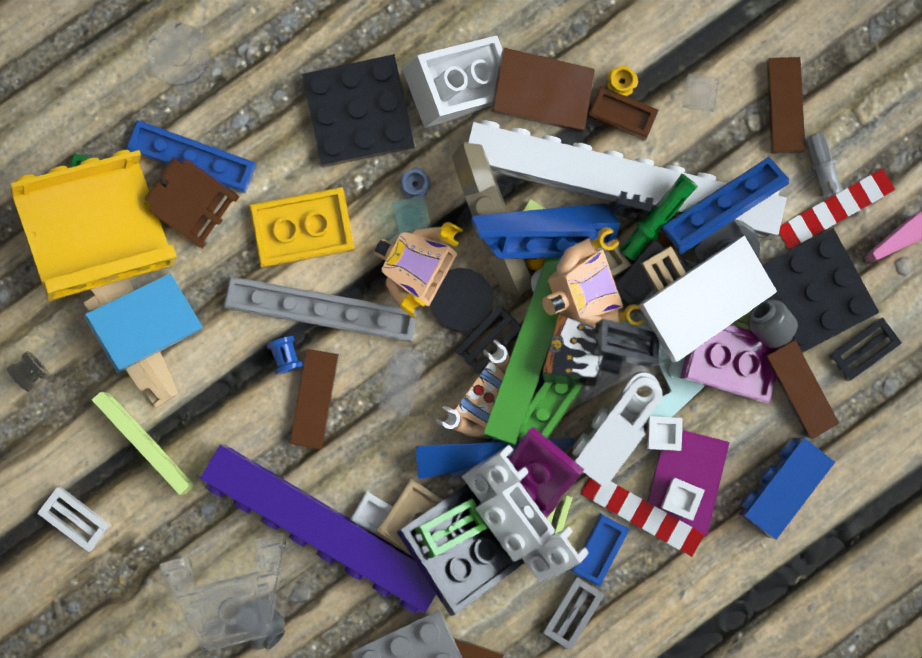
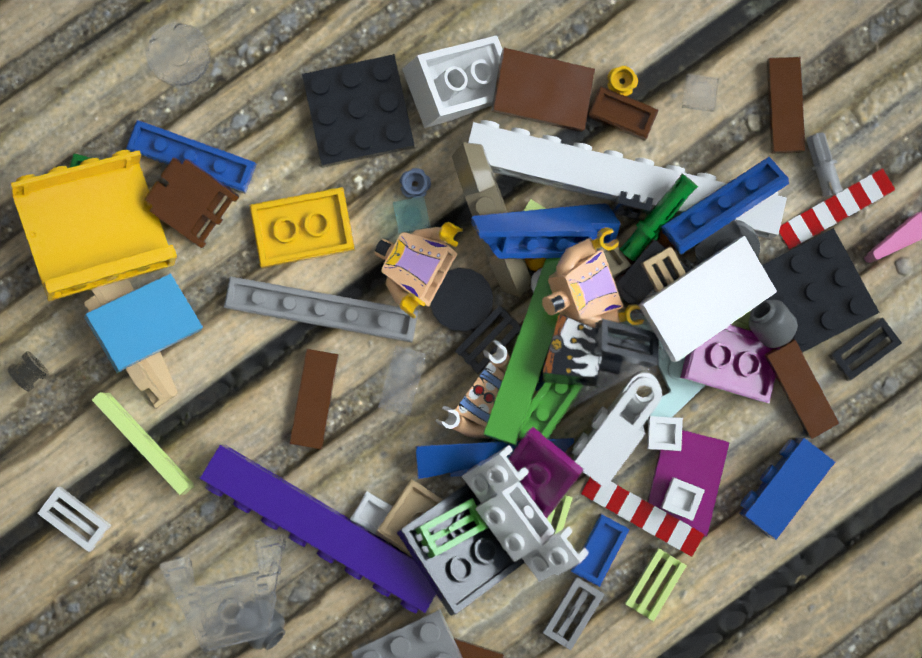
blue bush [266,336,303,375] -> none
none -> yellowish green tile [624,548,687,622]

